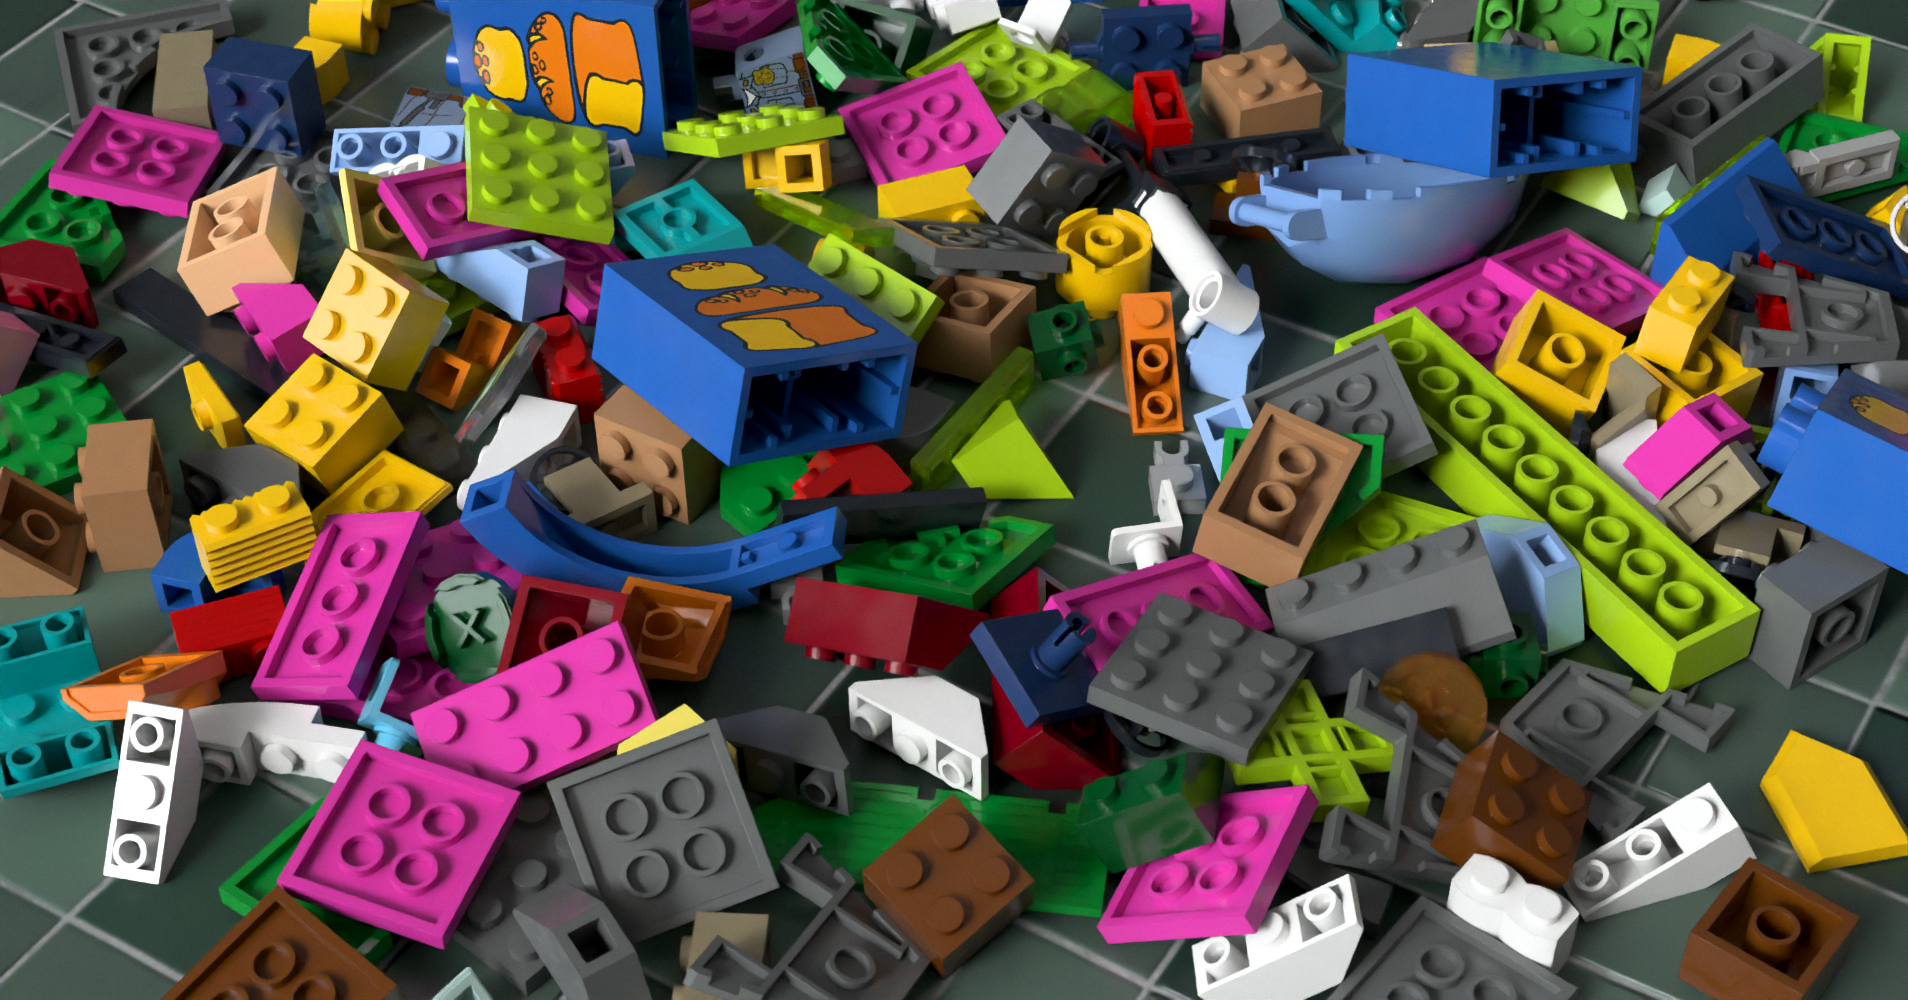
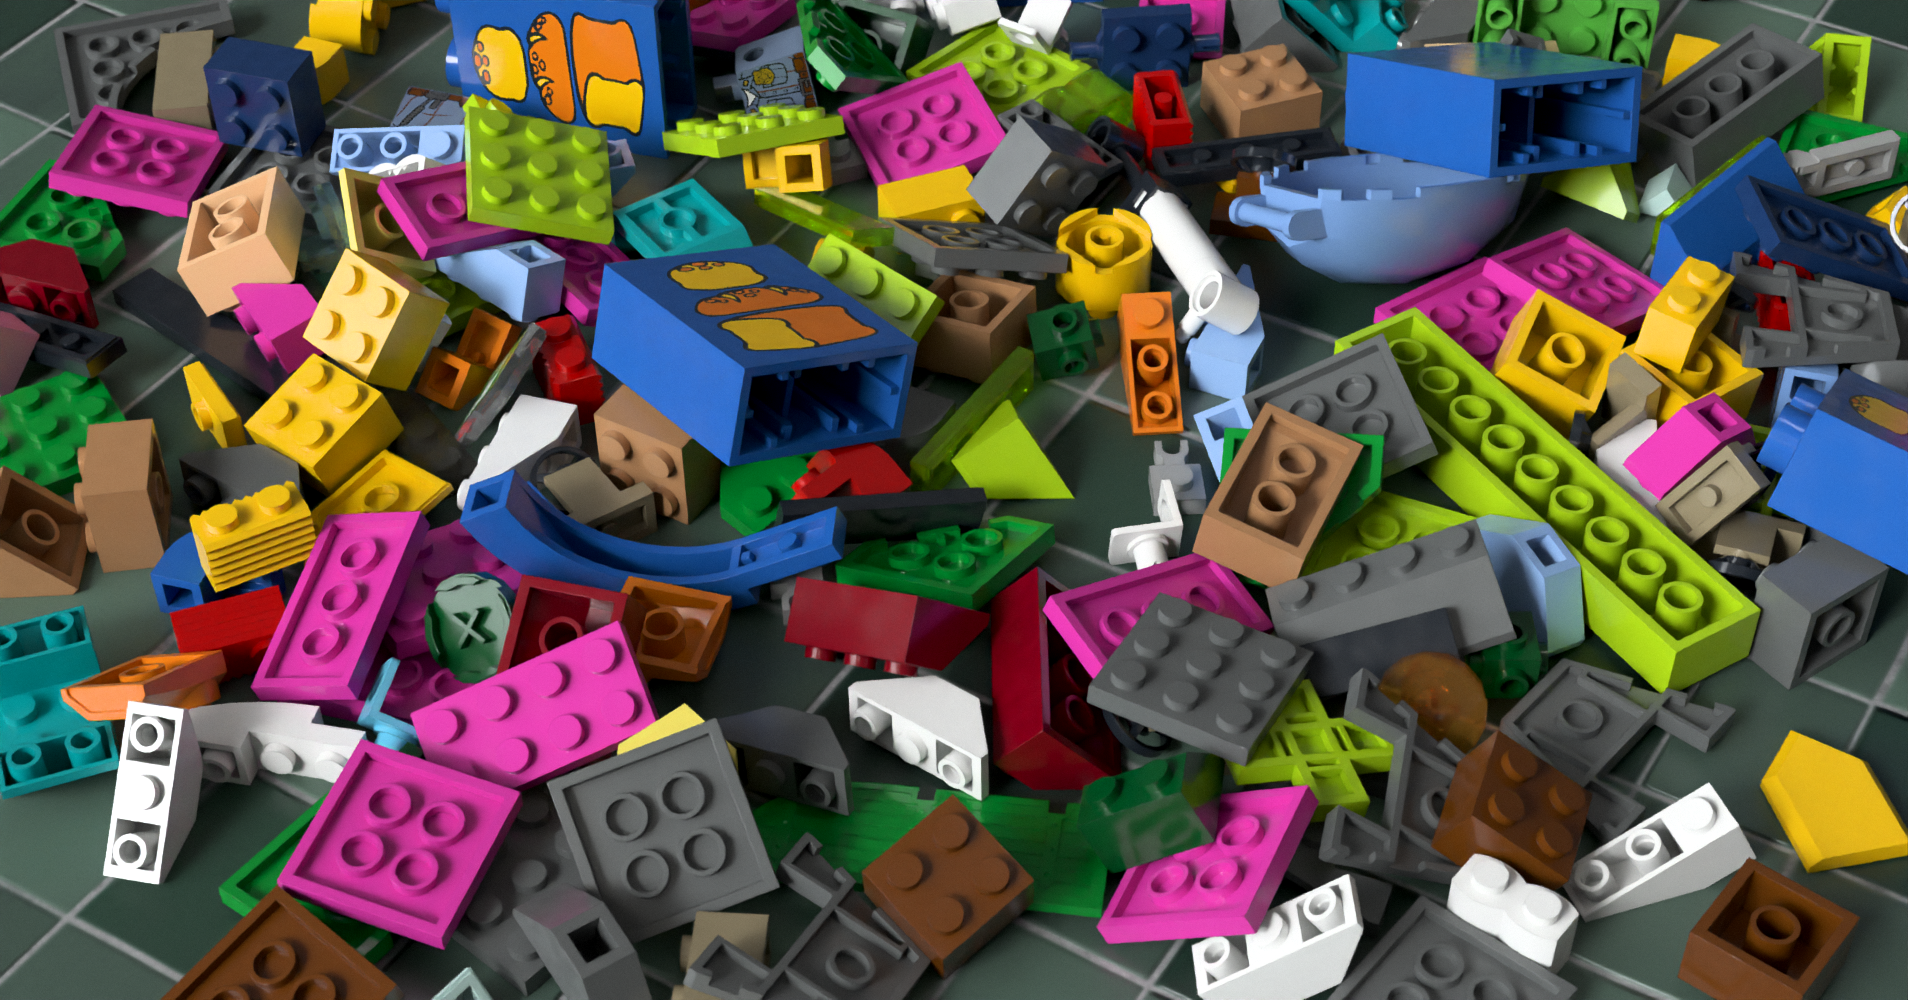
dark blue tile [969,609,1105,729] -> none

